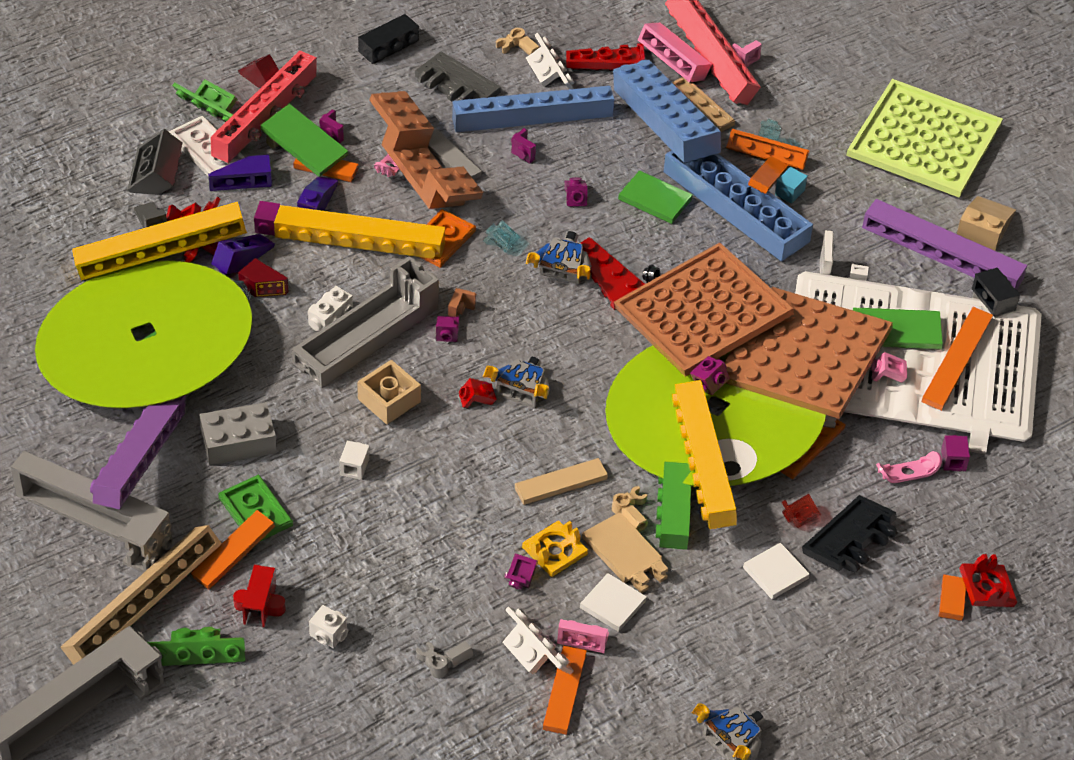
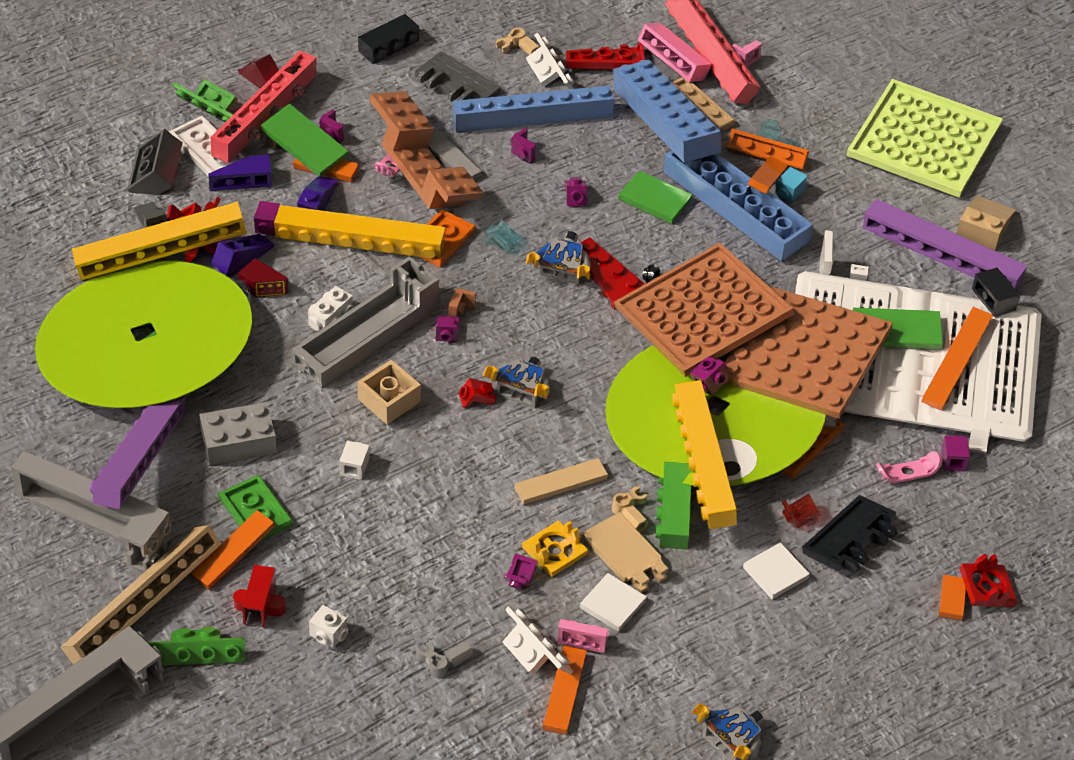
bright pink bracket [871,352,907,383] -> none

